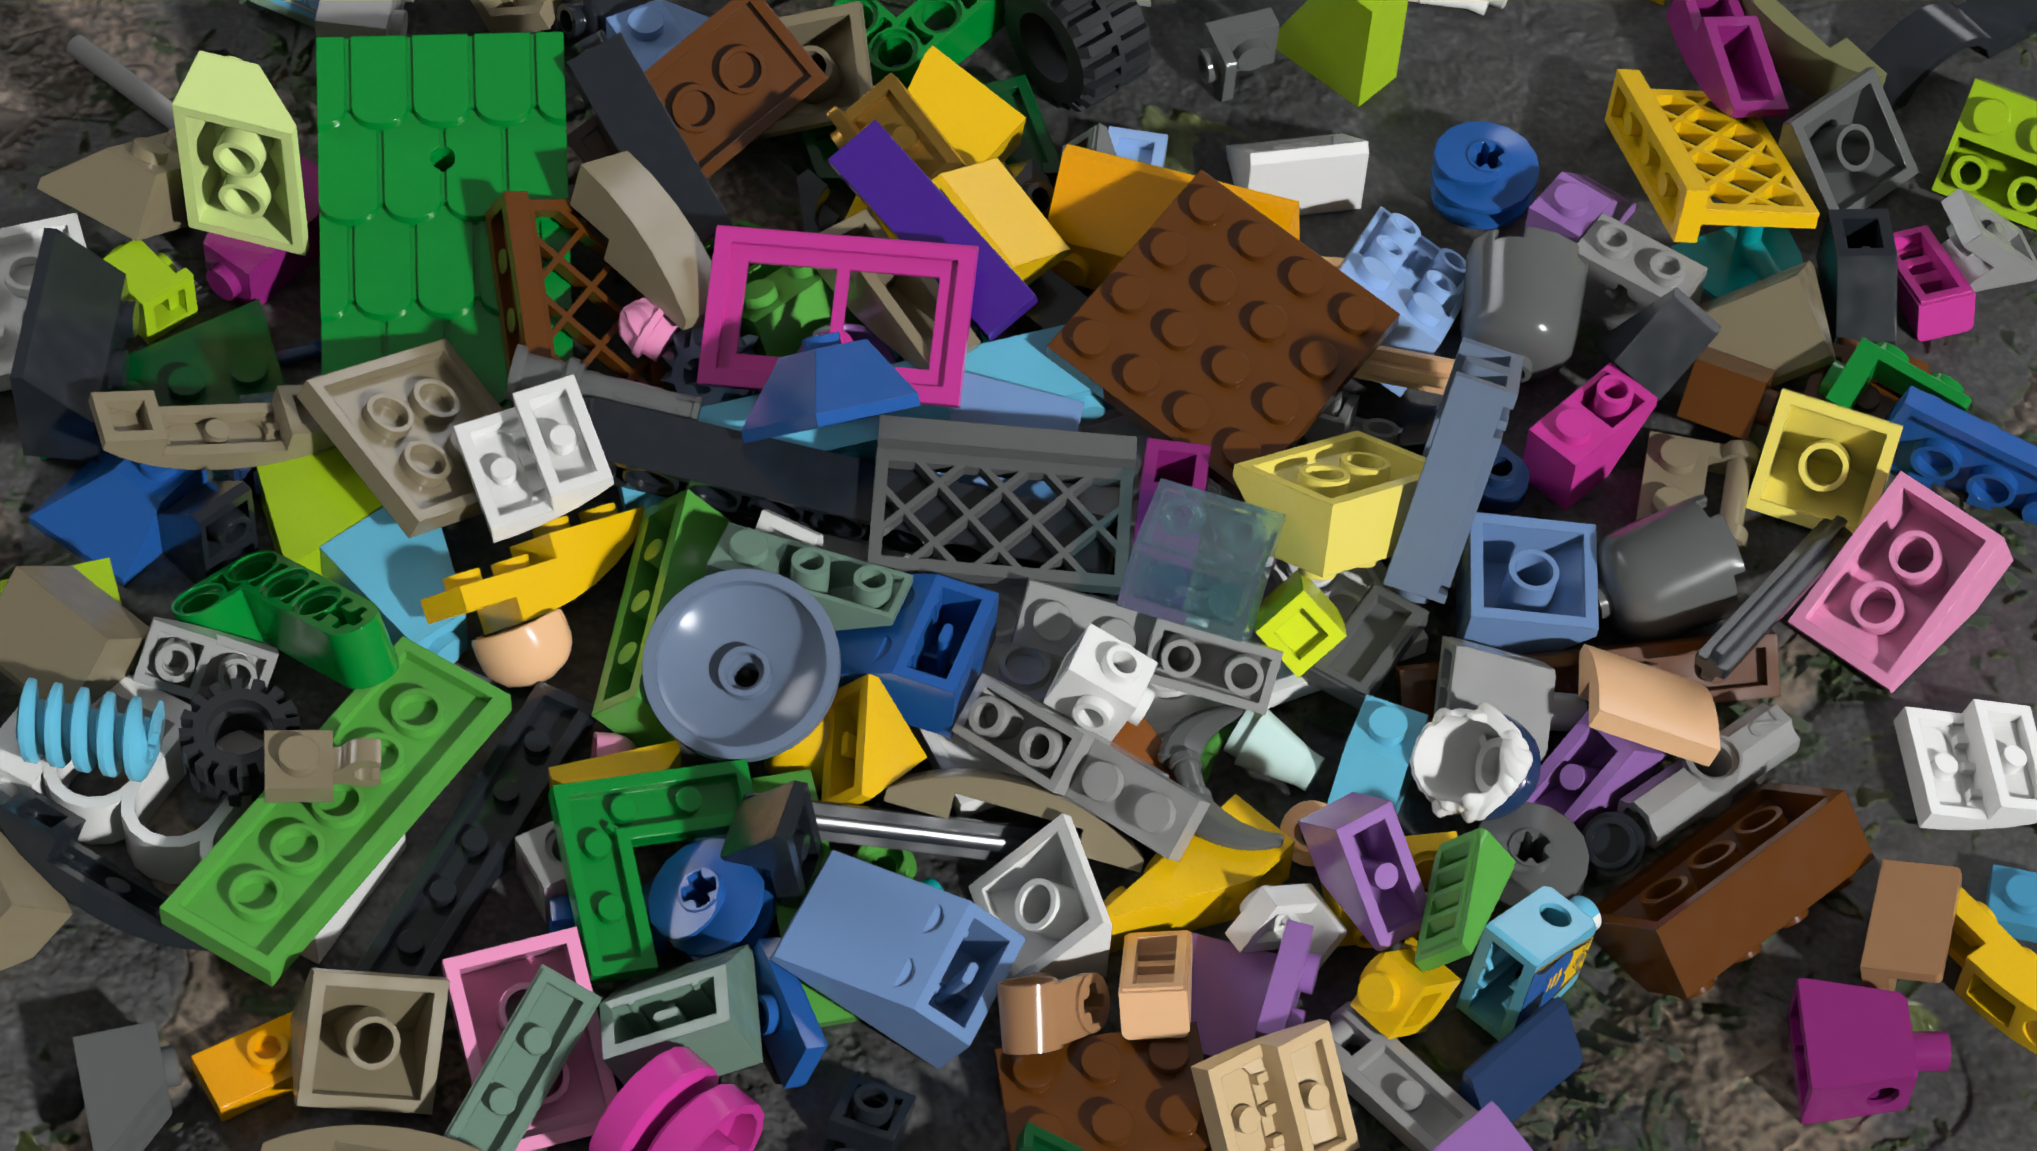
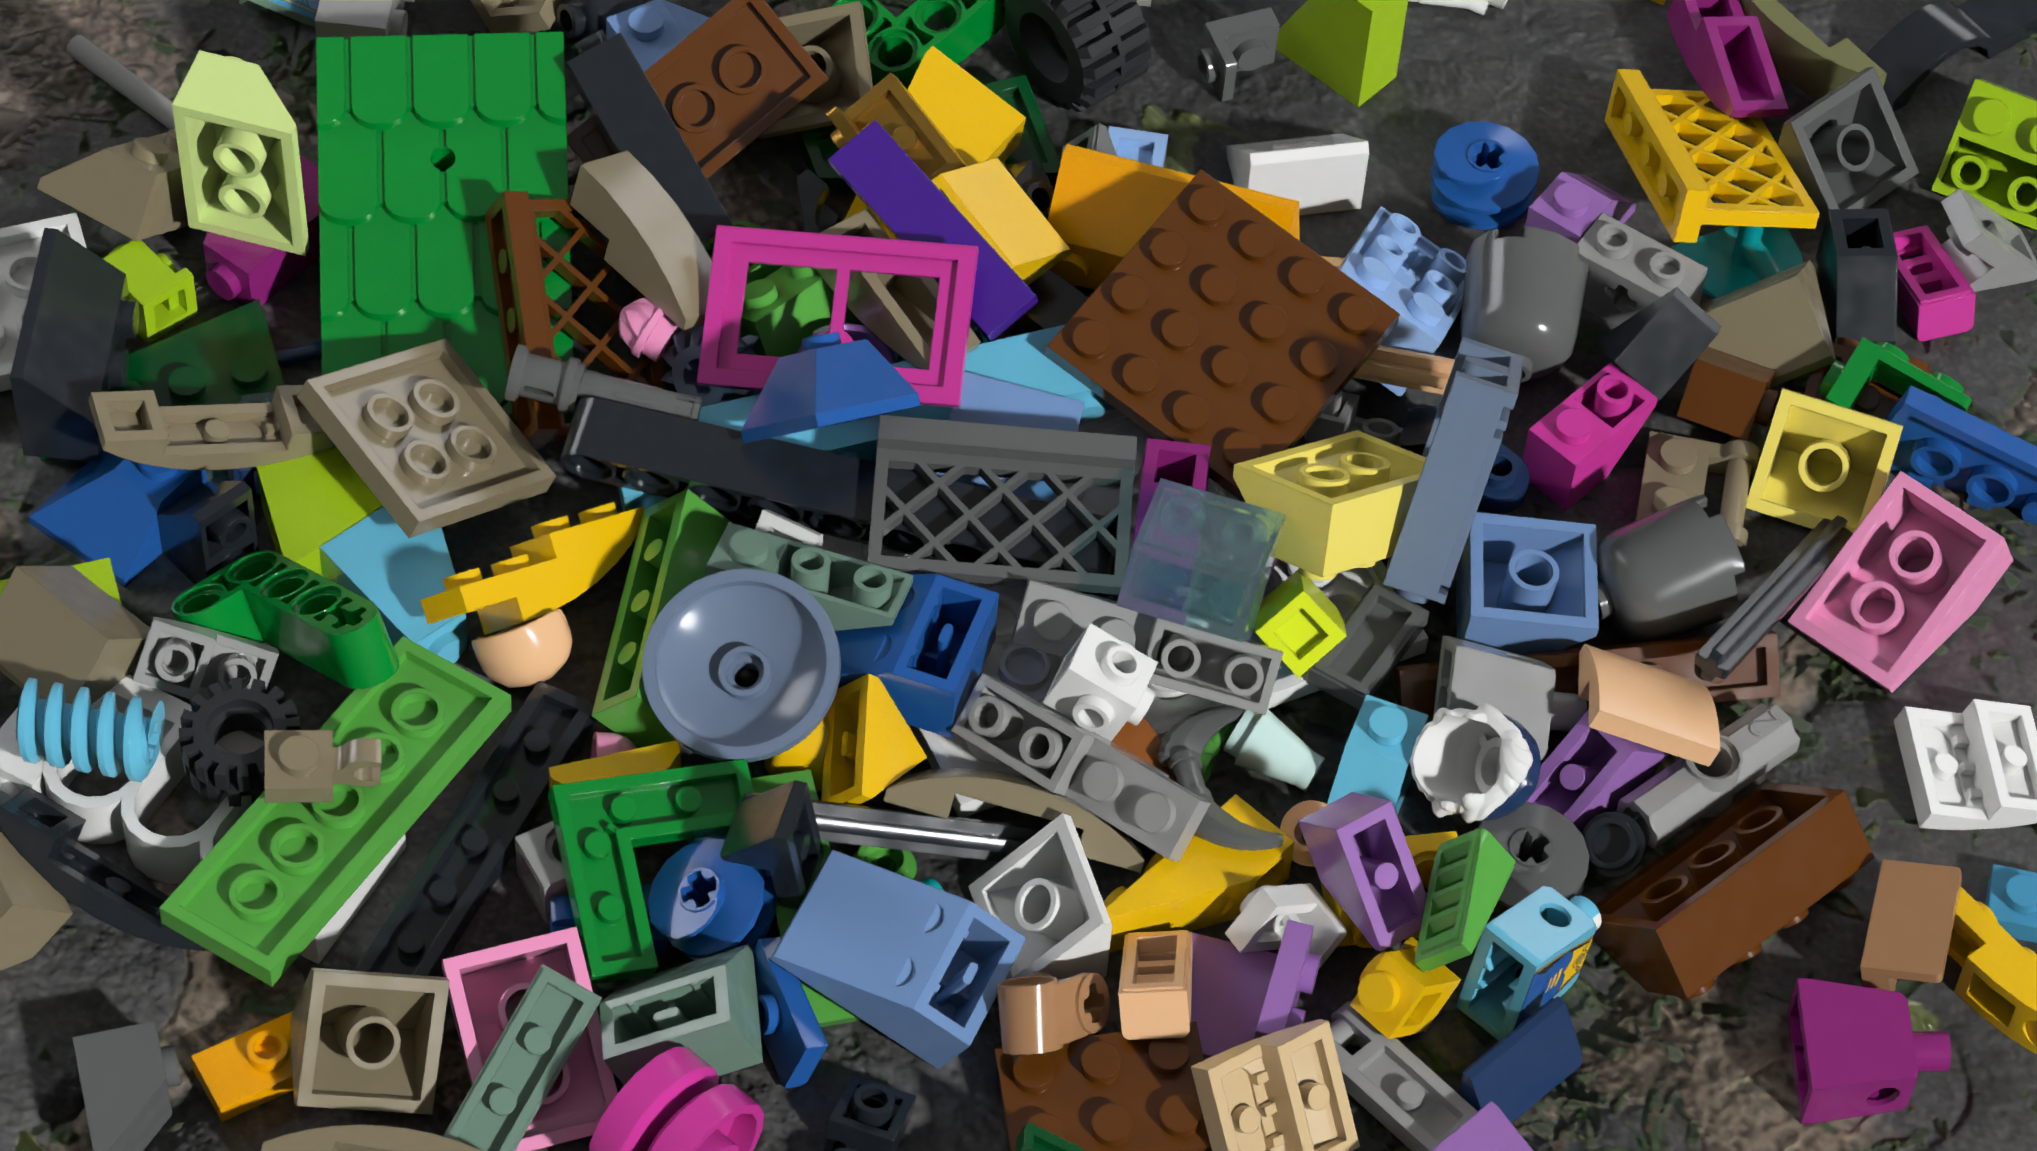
white slope [453,374,614,543] -> none

